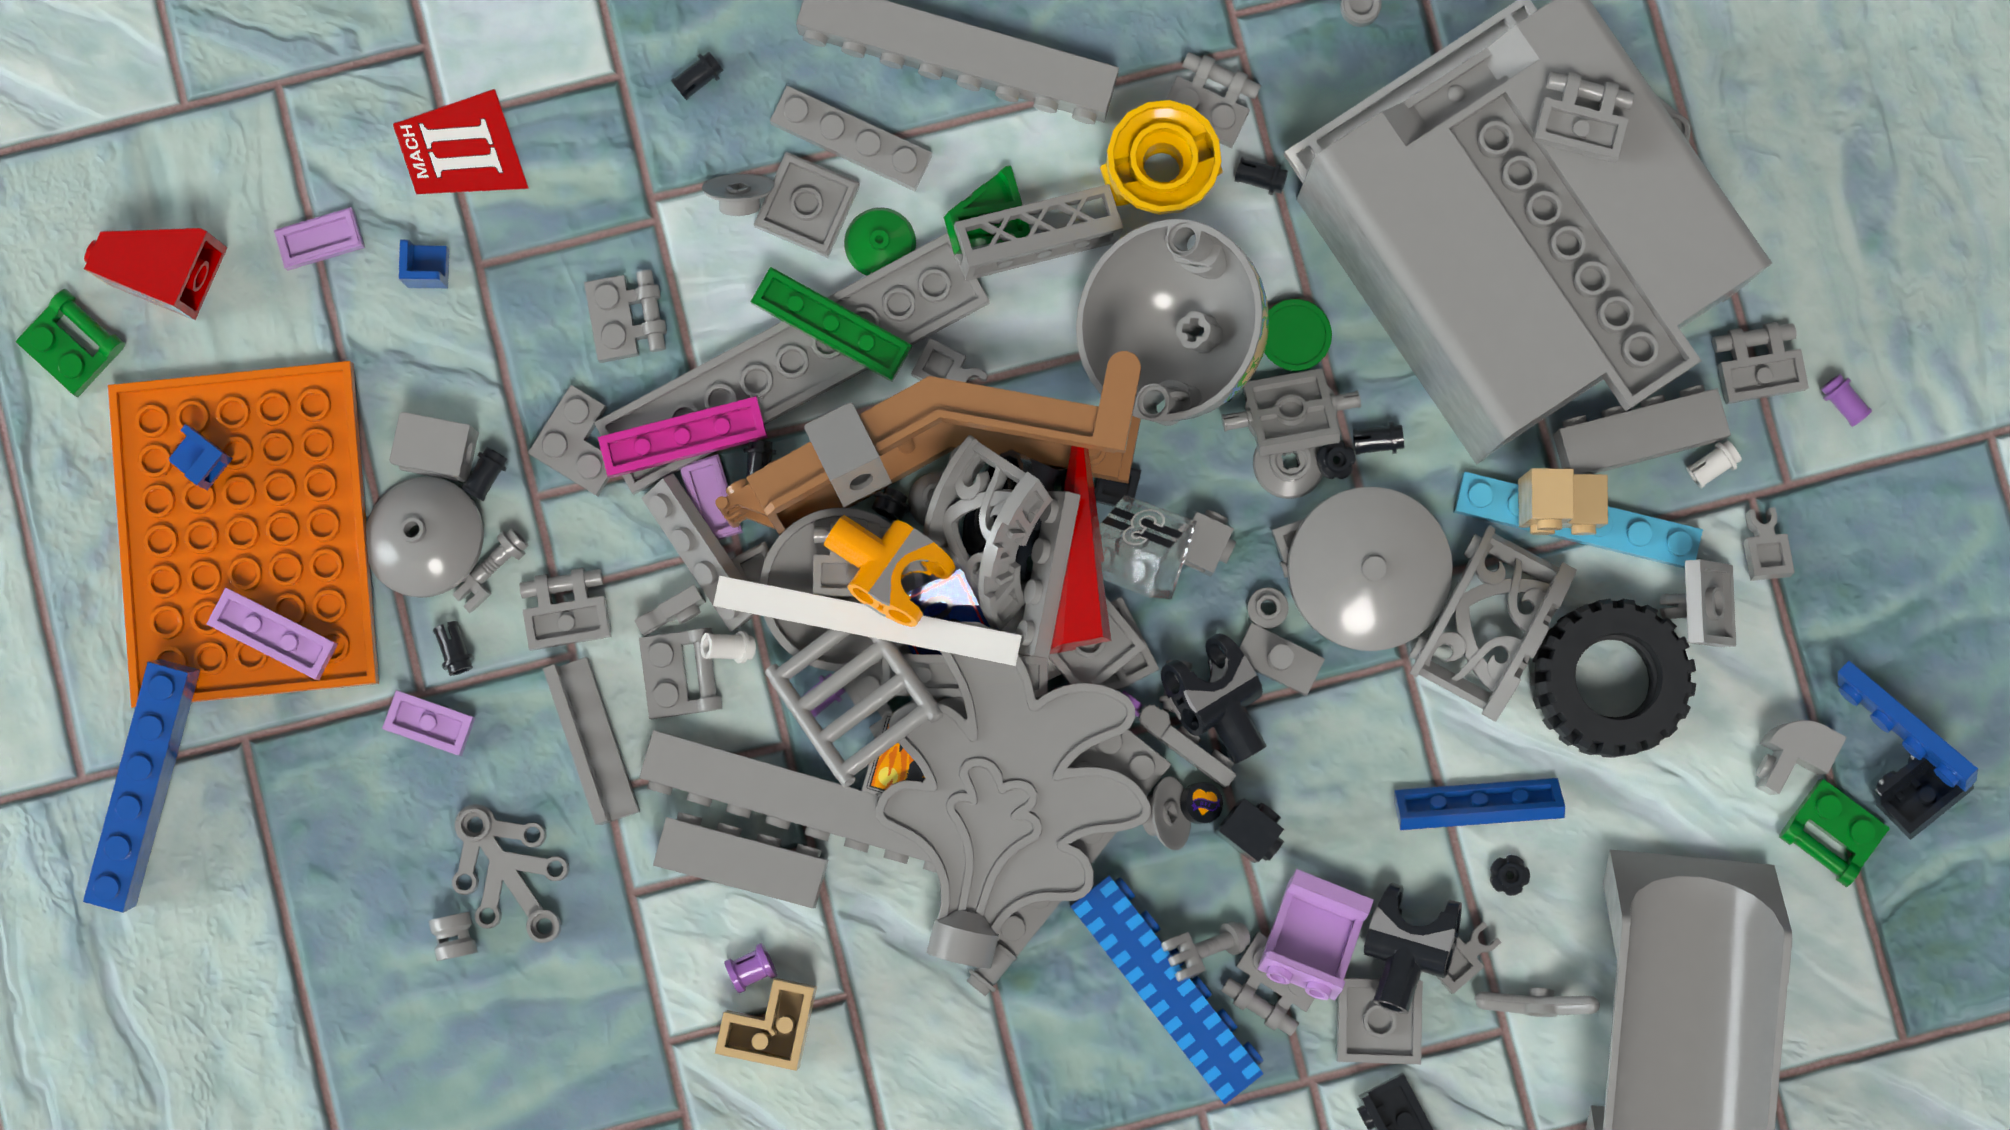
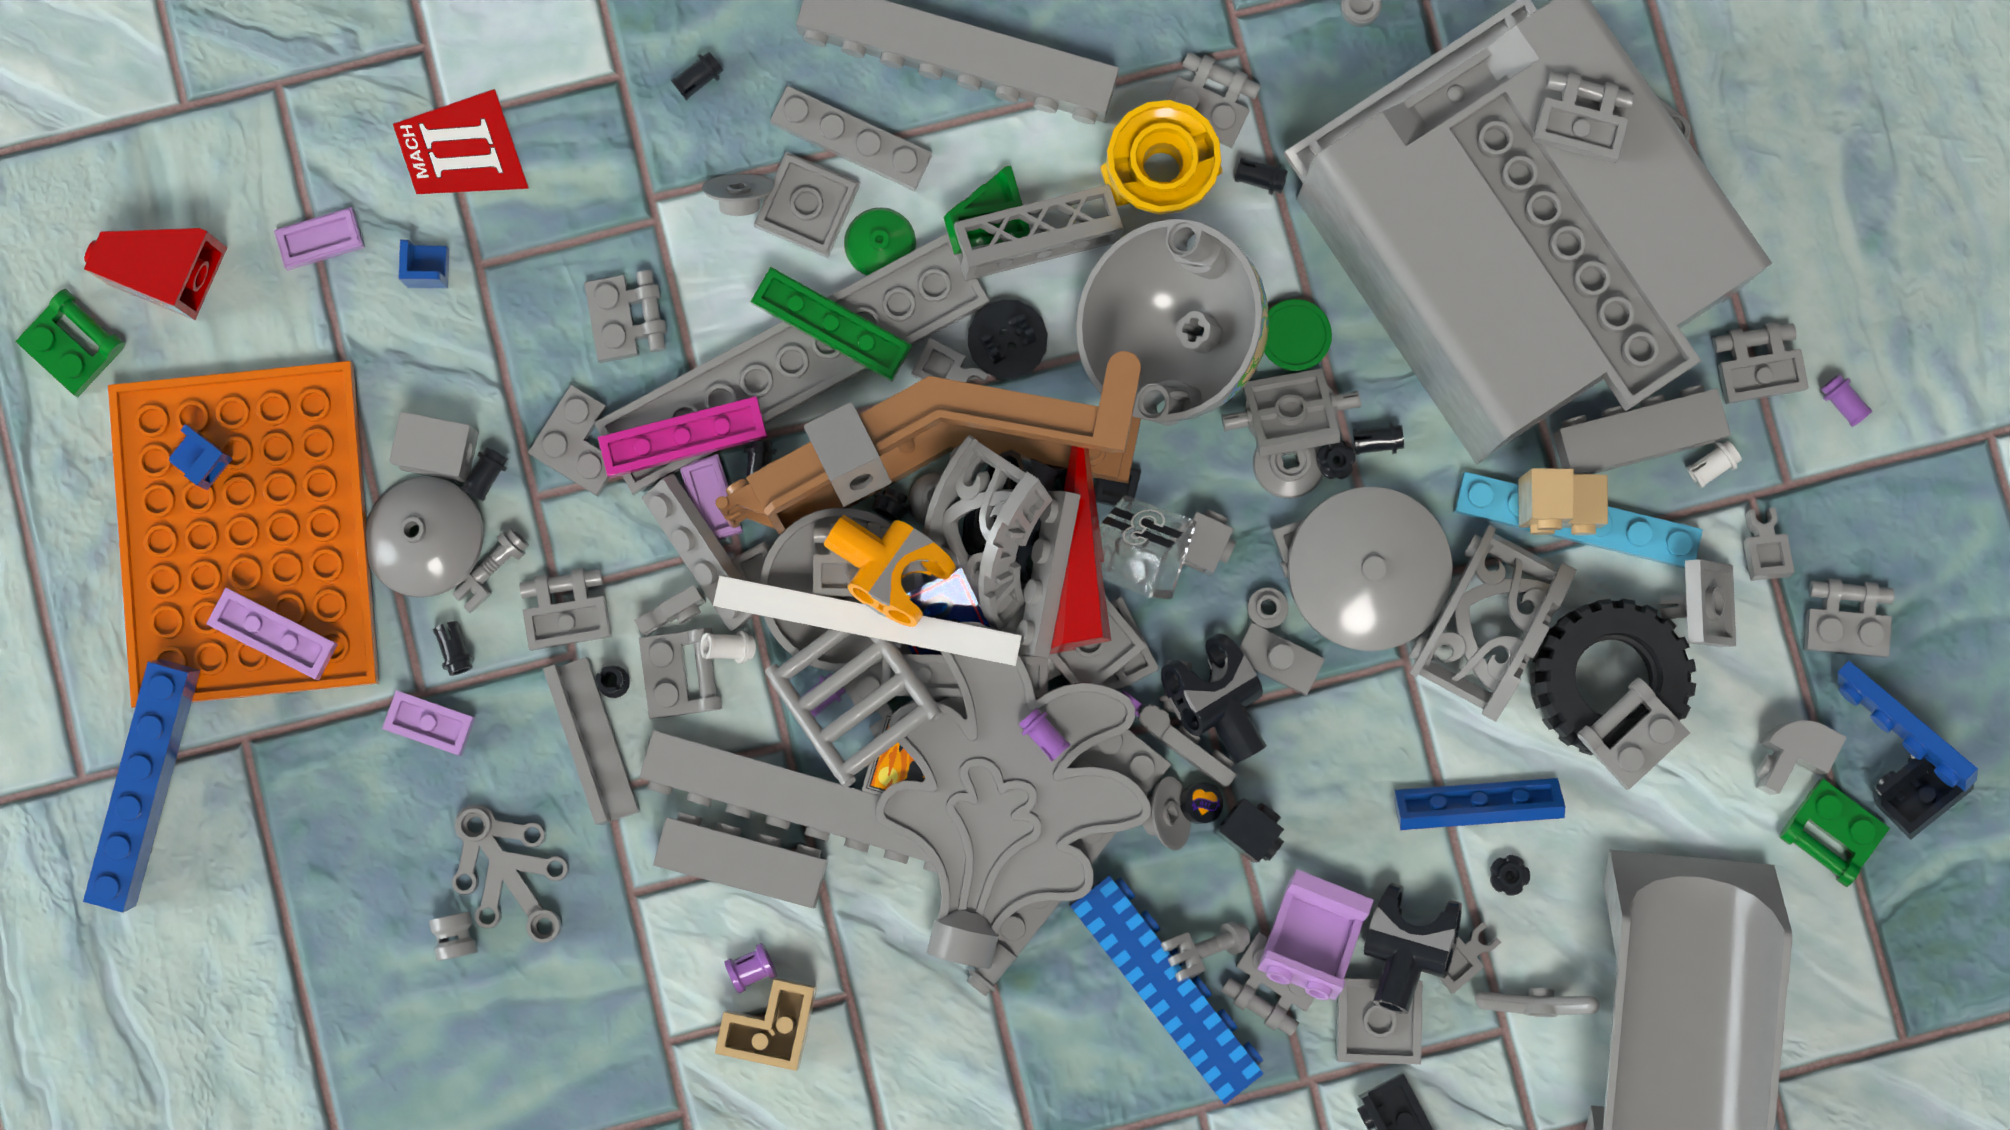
none -> black pin [596,666,630,698]
none -> black plate [968,299,1048,380]
none -> medium lavender pin [1019,708,1071,762]
none -> light grey plate [1577,678,1690,790]
none -> light grey plate [1804,578,1894,658]

